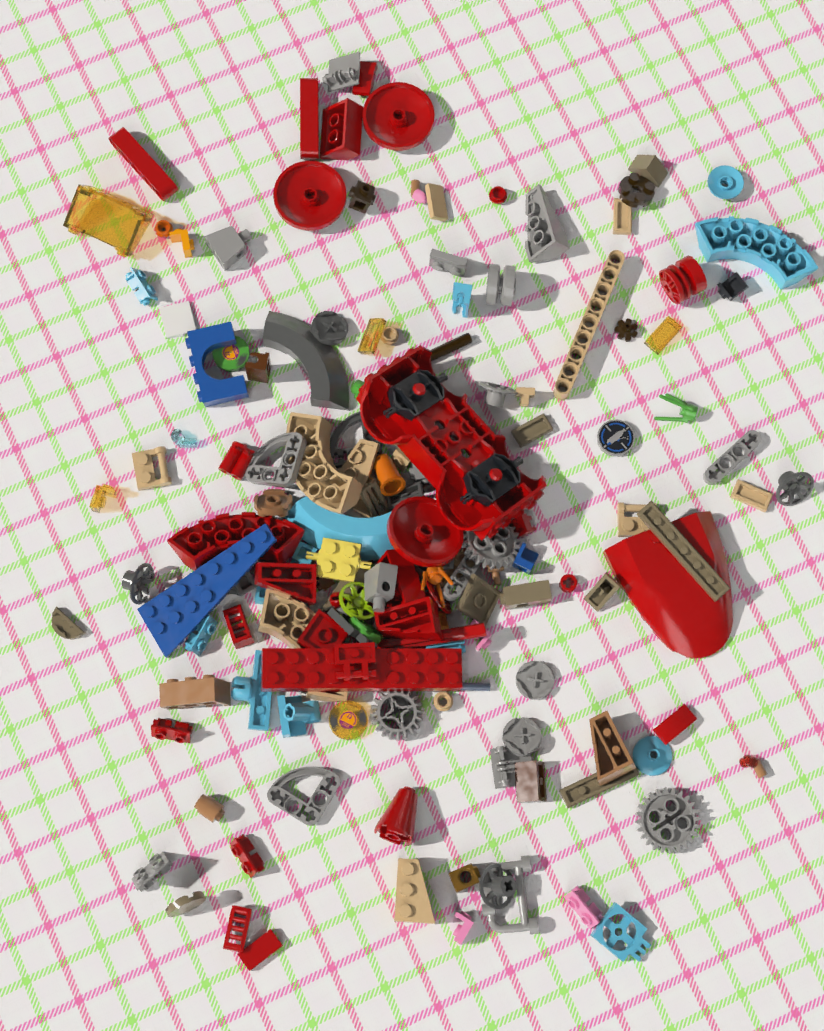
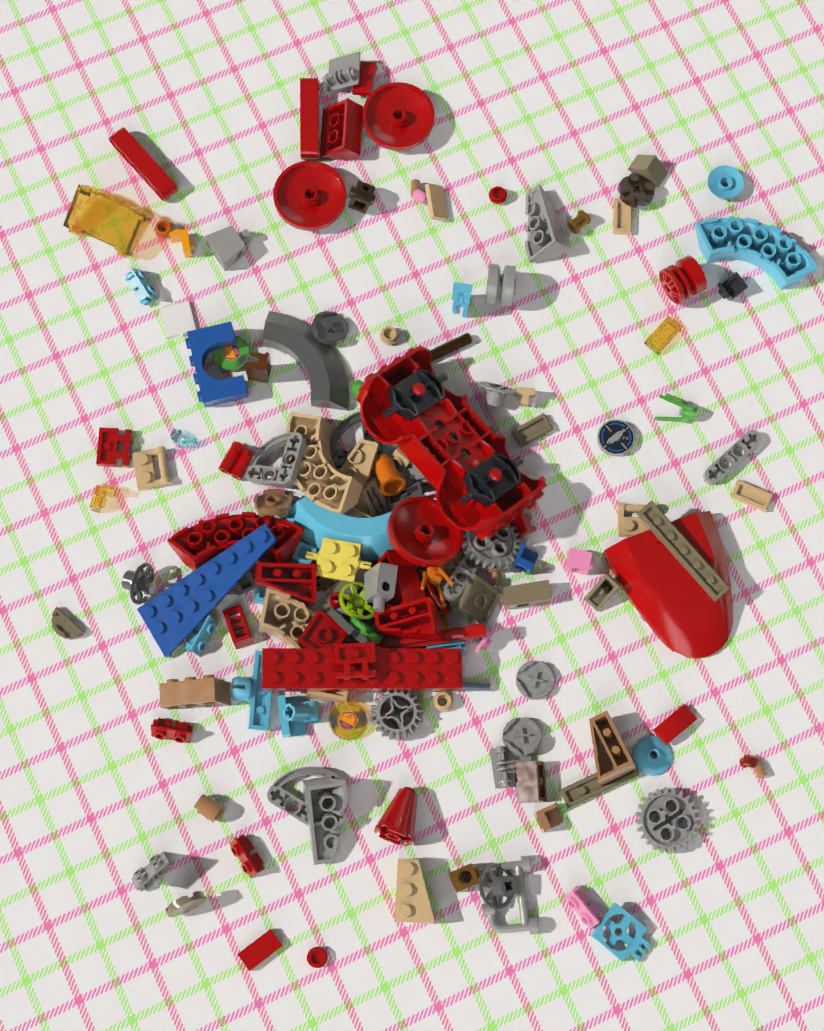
red slope [223,905,252,953] -> none
clear yellow tile [357,318,386,354] -> none
light grey plate [429,249,467,276] -> none
bright pink bracket [453,911,474,945] -> none
tan beam [553,250,625,400] -> none
red bush [559,574,577,593] -> none
dark brown plant [614,319,638,342] -> none
dark grey wheel [776,471,814,506] -> none
none -> red plate [96,427,134,468]
none -> light grey wedge [302,777,348,865]
none -> red tile [307,947,327,968]
none -> medium nougat panel [534,802,563,832]
none -> bright pink brick [564,547,595,575]
none -> pearl gold bush [567,210,591,234]

